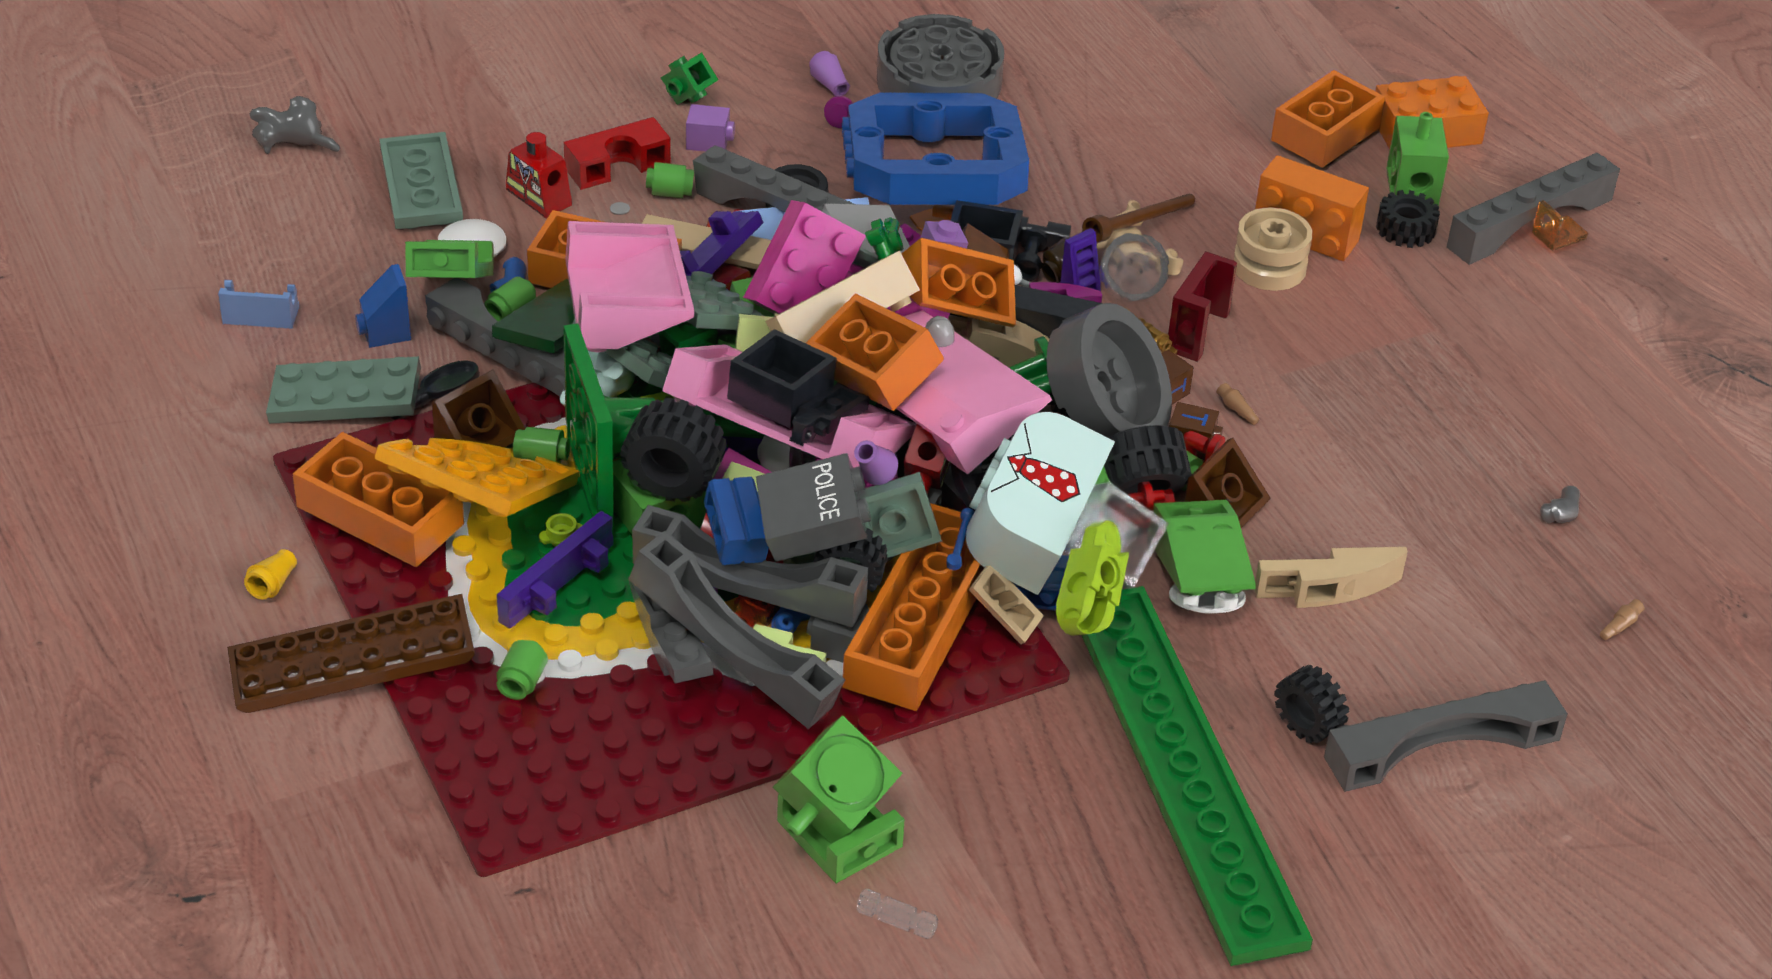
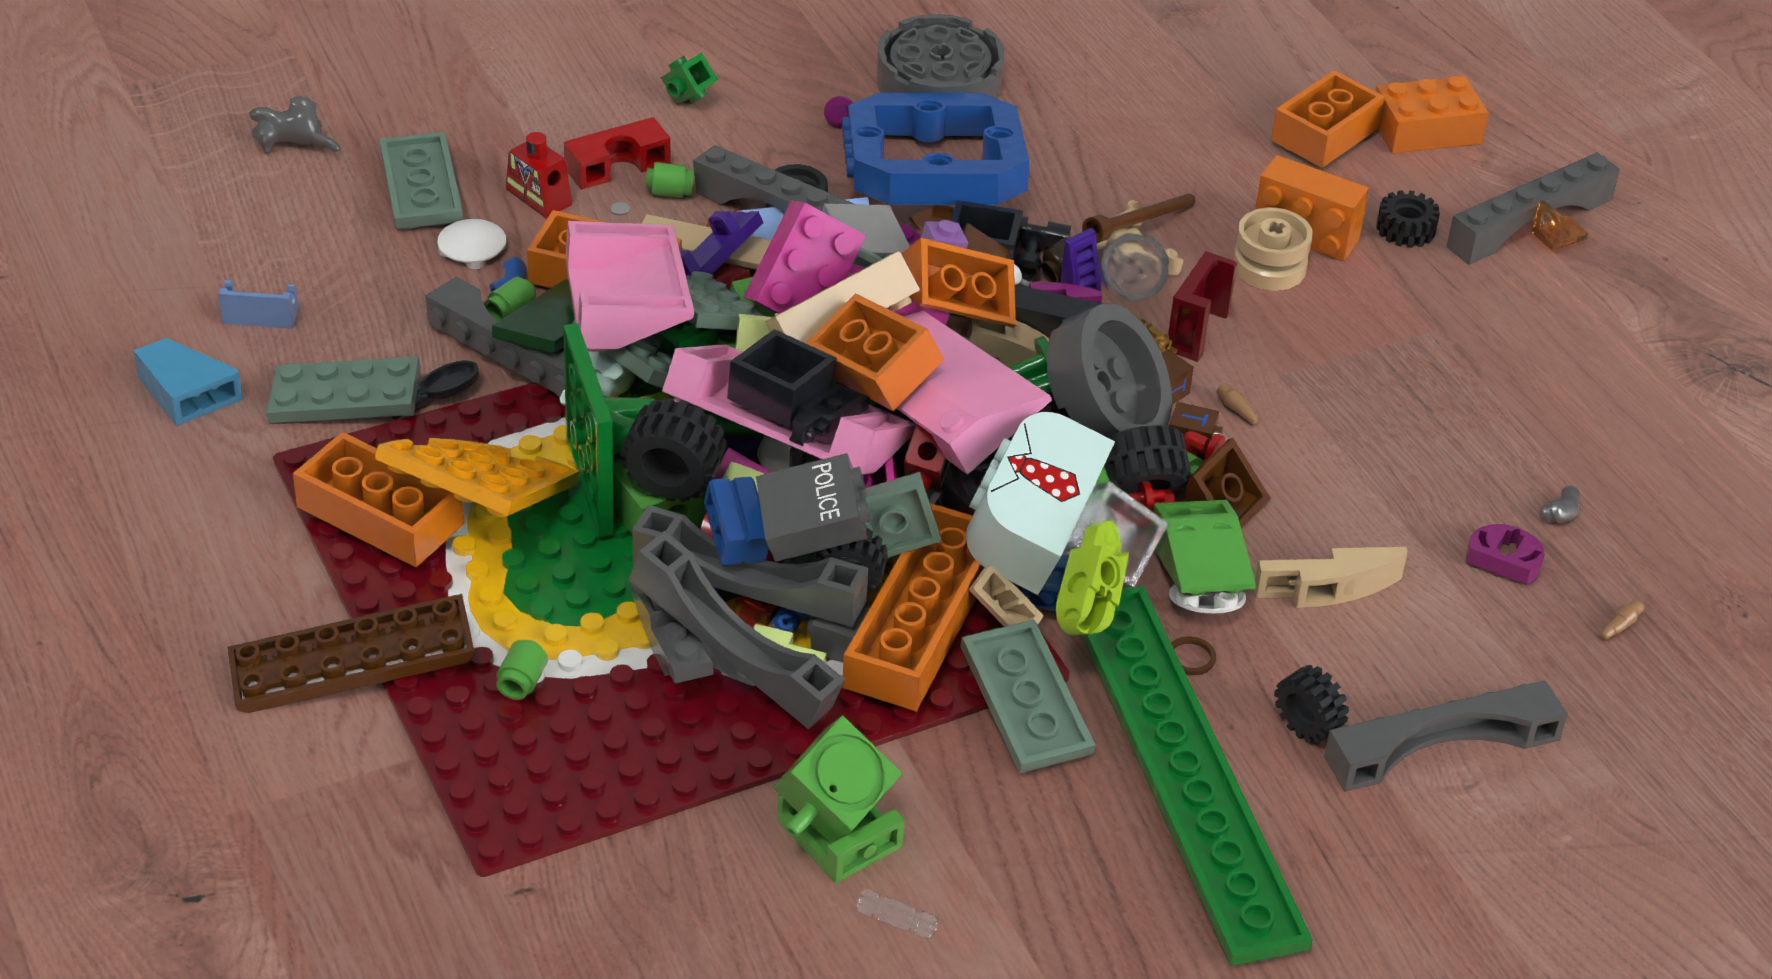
yellow cone [244,549,297,600] -> none
blue slope [355,264,411,348] -> none
bright green panel [405,240,494,278] -> none
reddish brown slope [432,369,525,447] -> none
dark purple hinge [497,511,613,629] -> none
bright green brick [513,427,570,464] -> none
lime plate [539,513,582,547] -> none
medium lavender brick [686,104,735,152] -> none
medium lavender cone [809,51,850,96] -> none
medium lavender cone [854,440,898,485] -> none
green piece [865,217,904,260] -> none
light grey hinge [925,316,954,347] -> none
blue hinge [946,508,974,570] -> none
bright green piece [1386,112,1449,206] -> none
none -> dark azure slope [133,338,243,426]
none -> sand green plate [960,619,1096,774]
none -> reddish brown piece [1171,636,1216,675]
none -> magenta piece [1466,524,1545,585]

